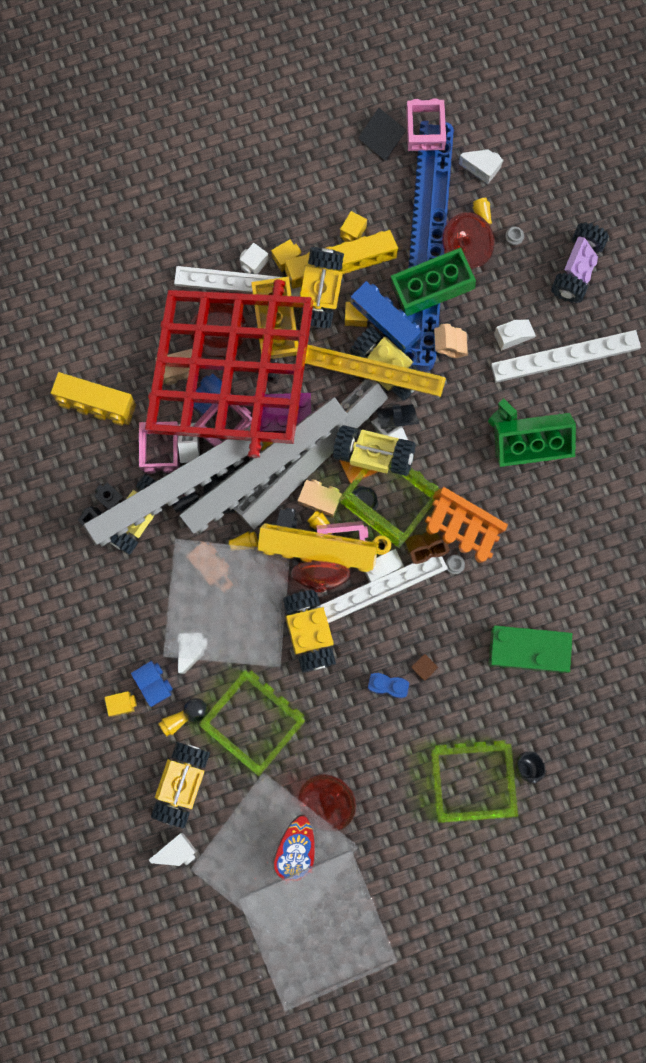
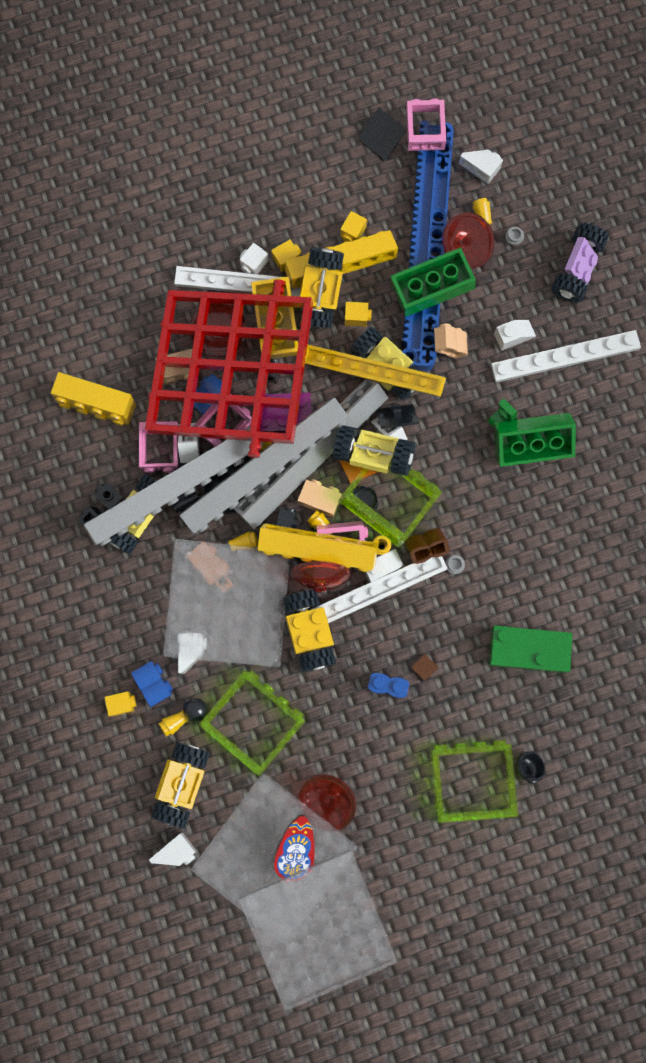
blue brick [350,281,421,353] -> none
orange fence [425,487,508,563] -> none

